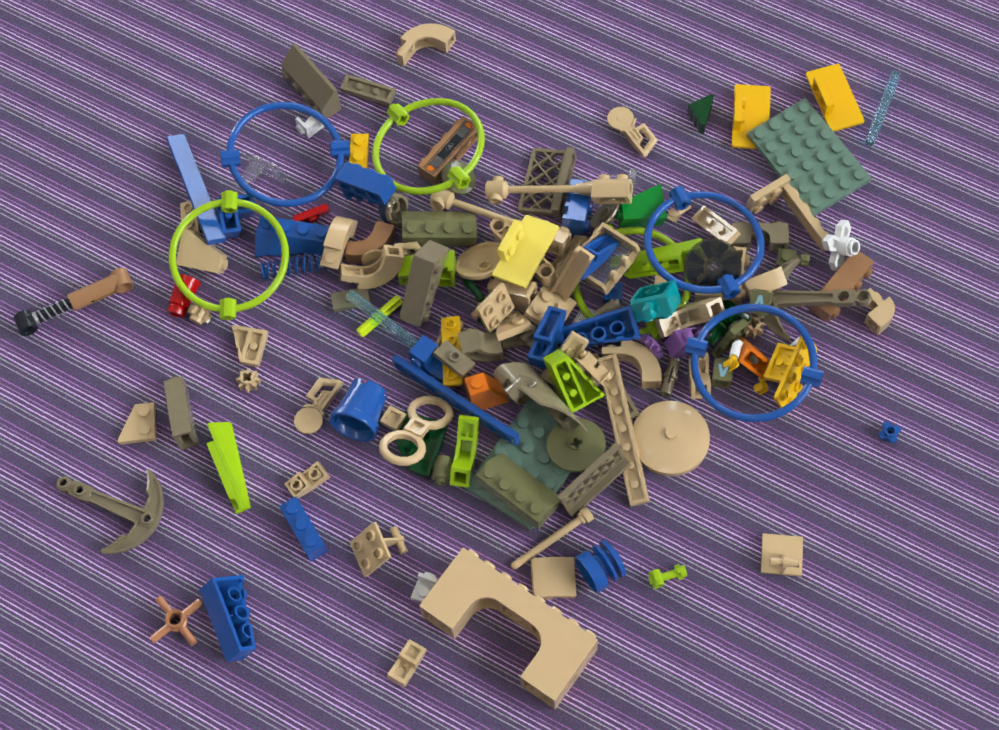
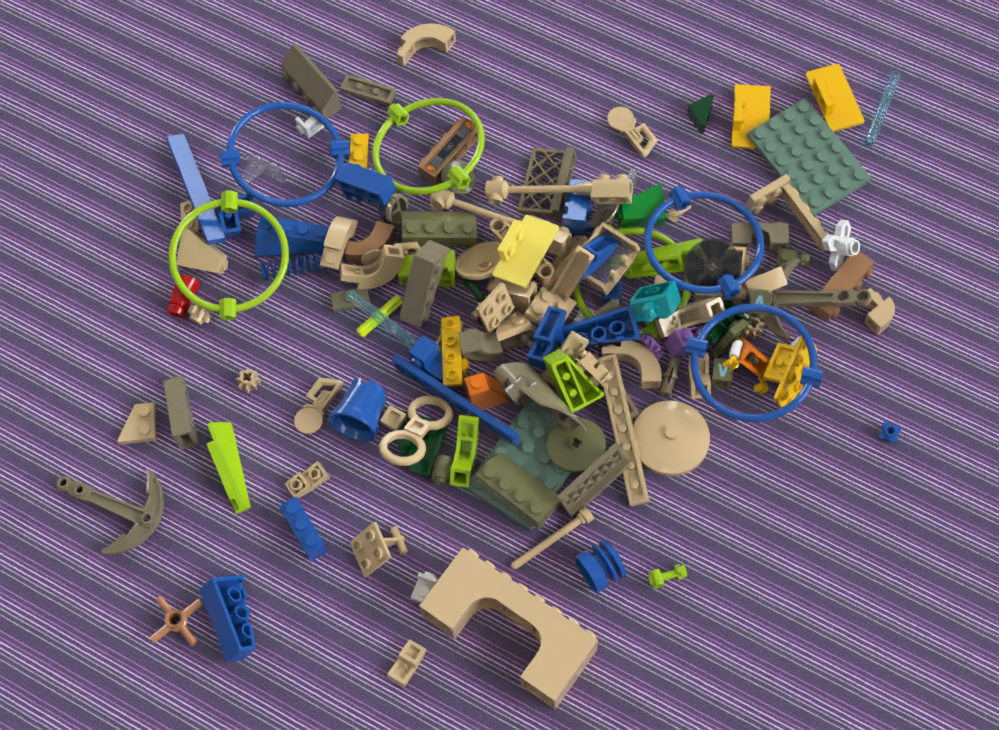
piece [14,267,134,336] -> none
tan wing [232,325,269,368] -> none
red plate [292,203,329,223] -> none
dark tan plate [433,340,475,379] -> none
tan slope [531,557,577,600] -> none
tan plate [691,205,741,246] -> none
tan plate [761,533,803,577] -> none

